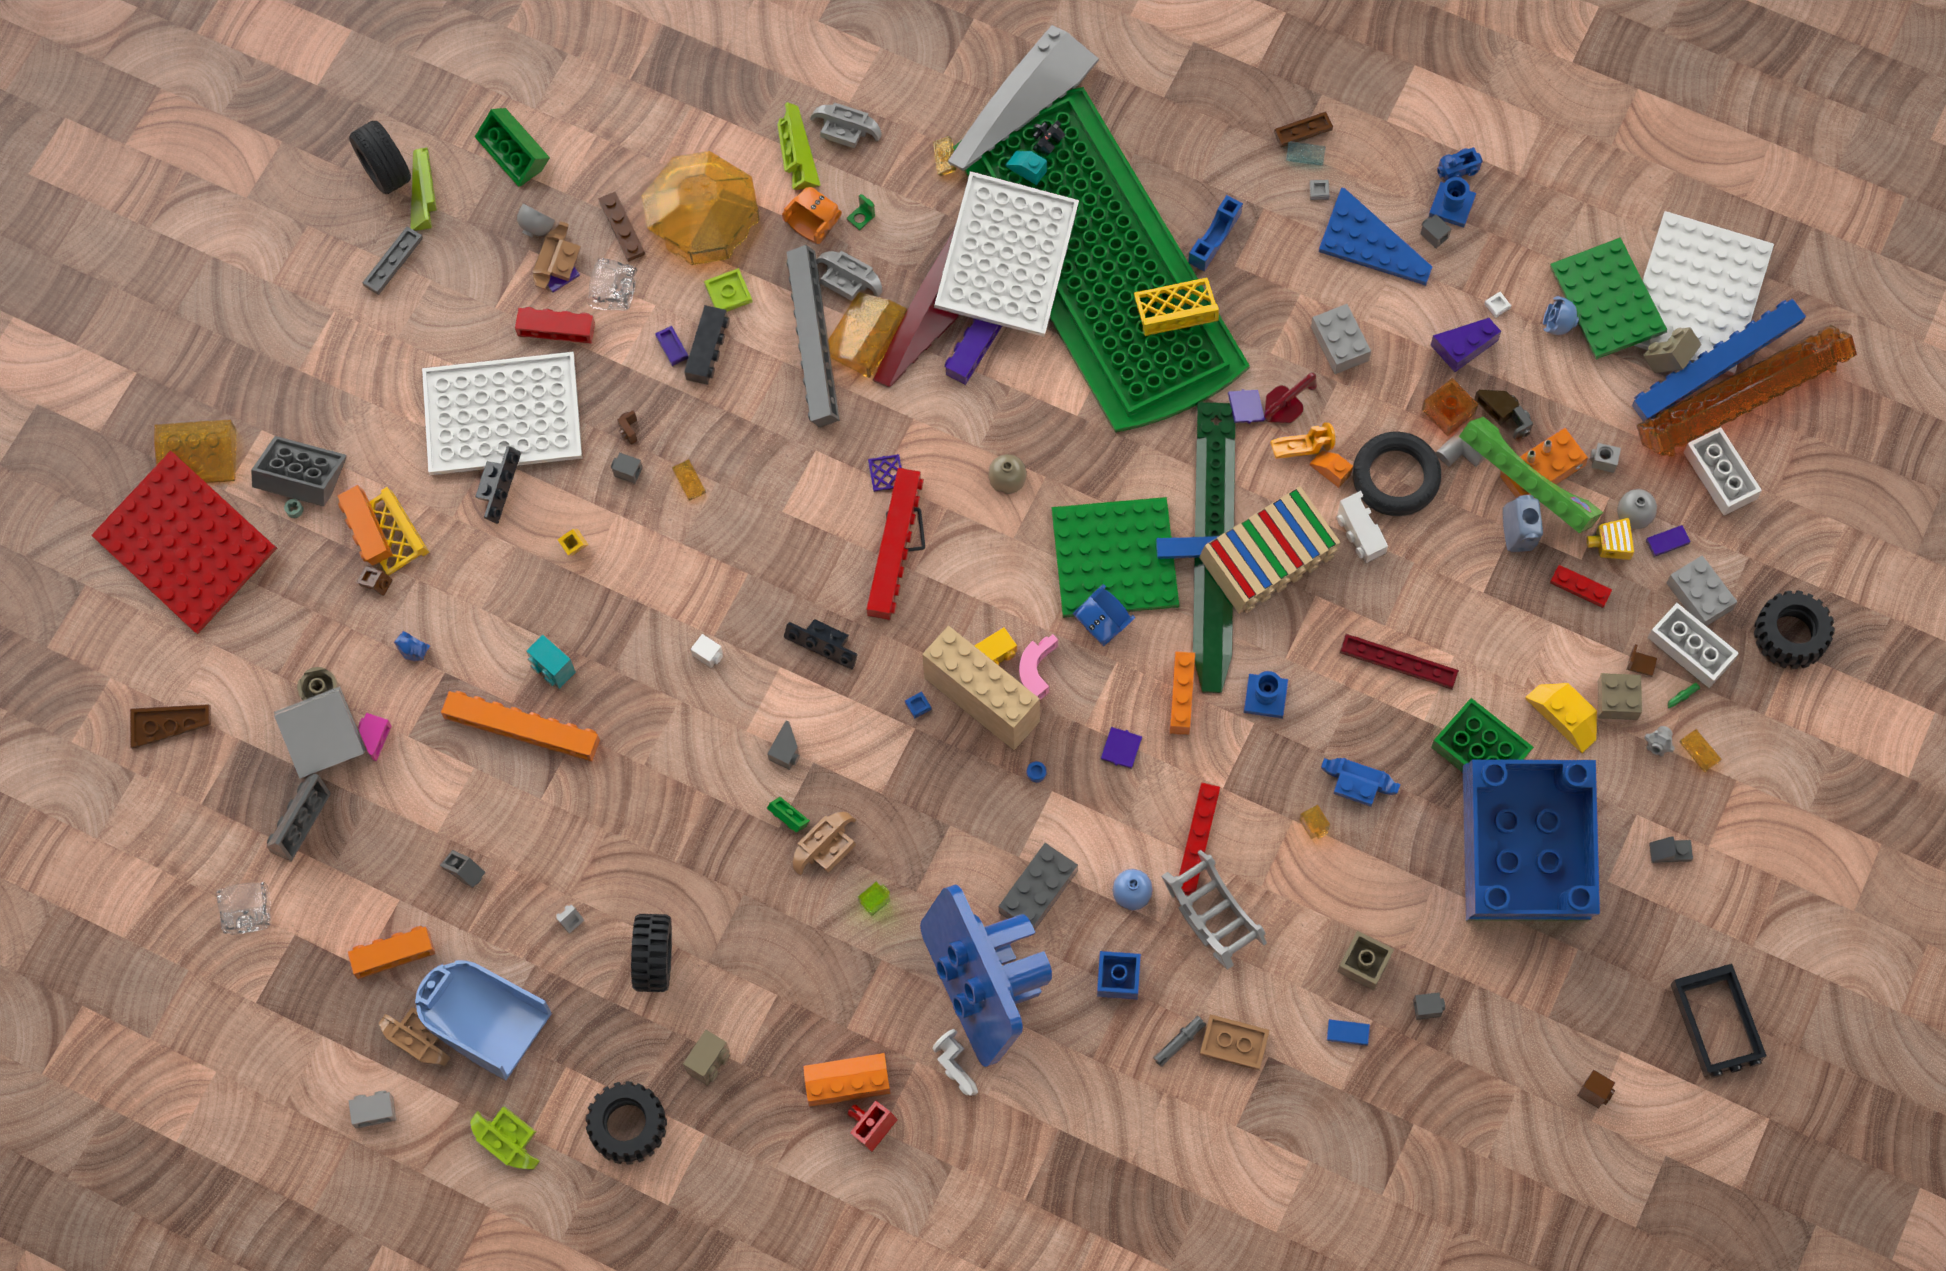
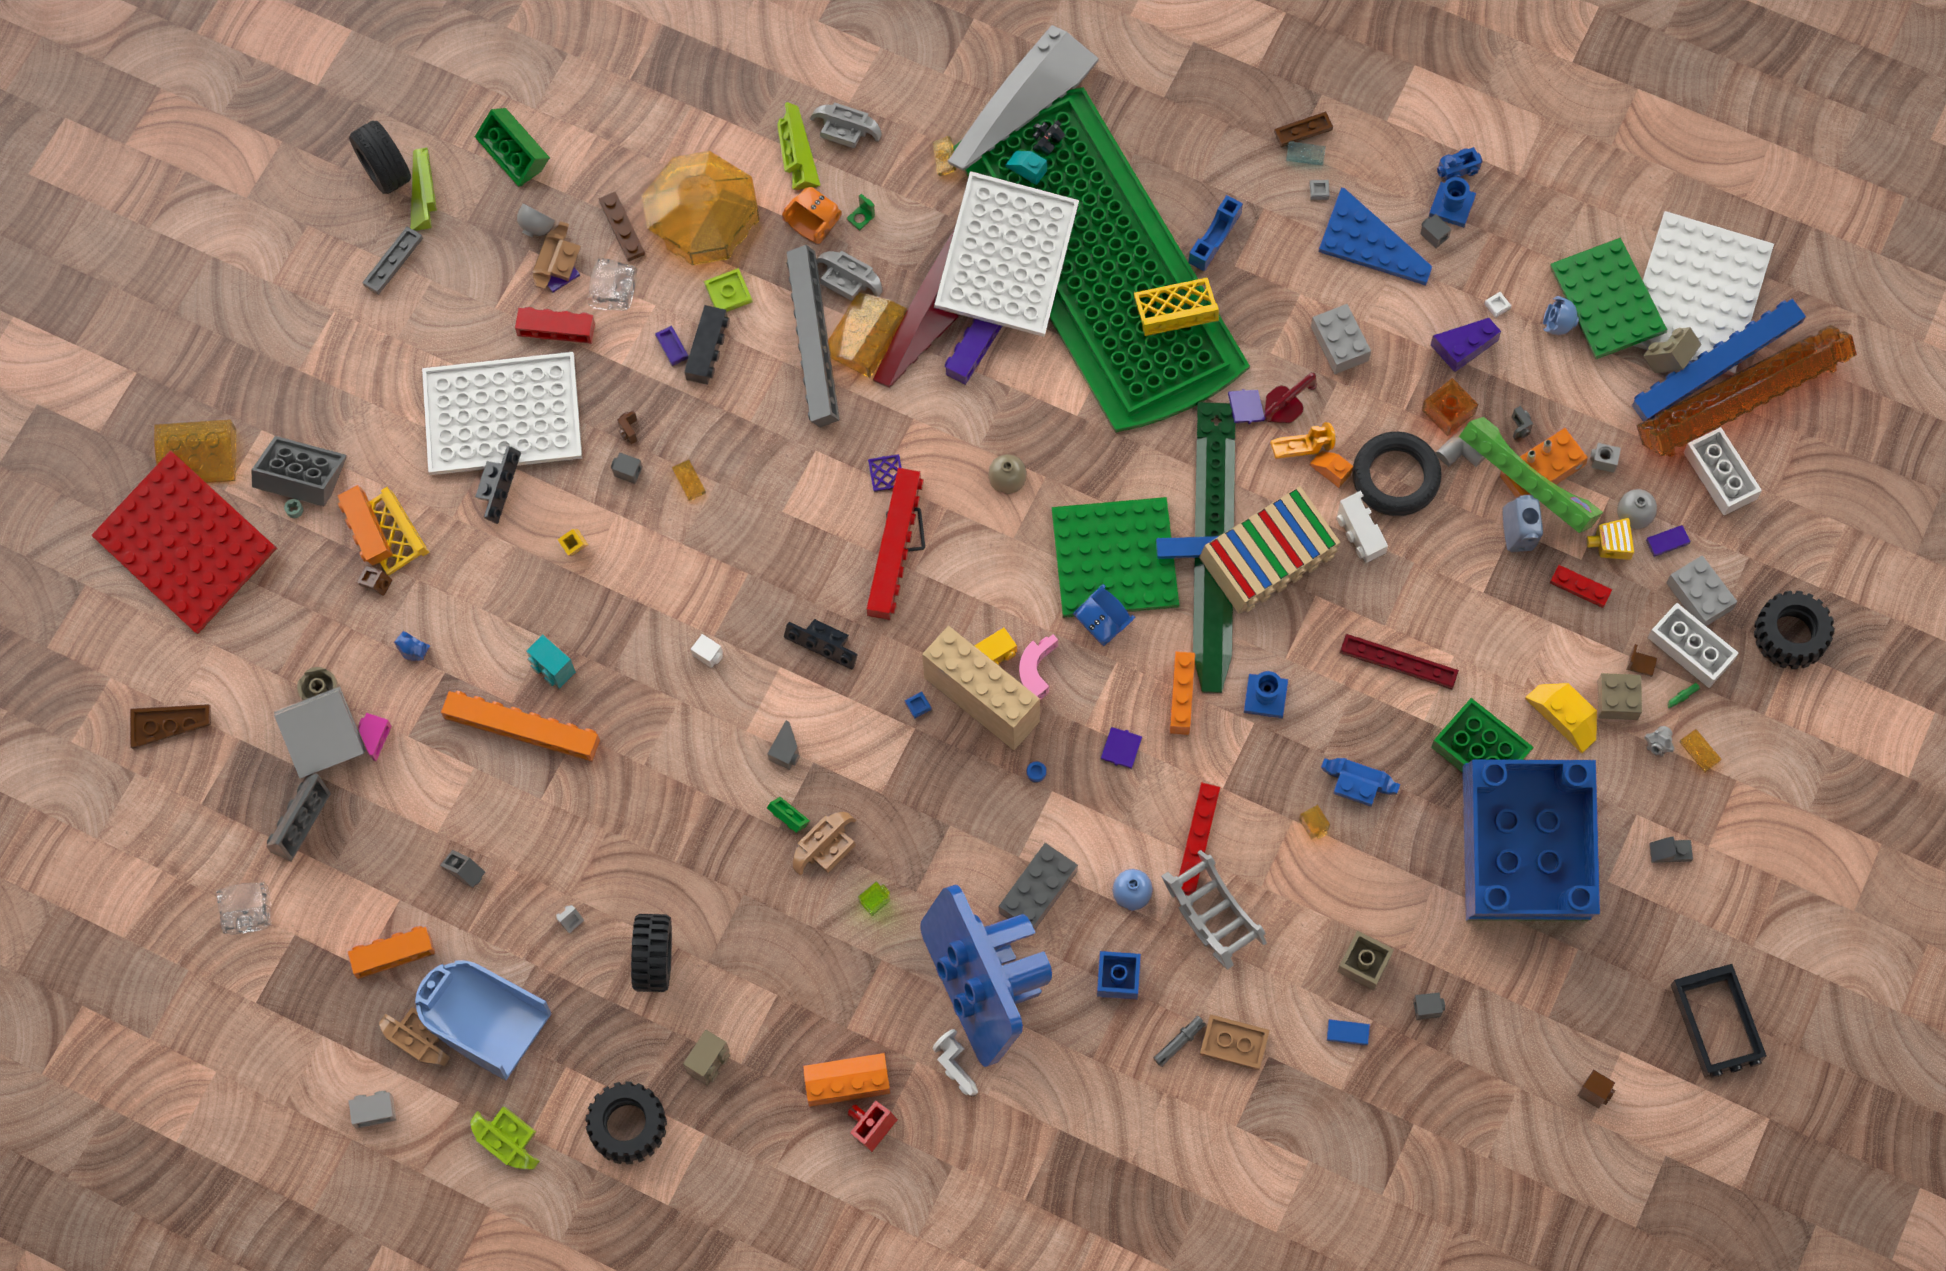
dark brown slope [1474,389,1520,426] -> none

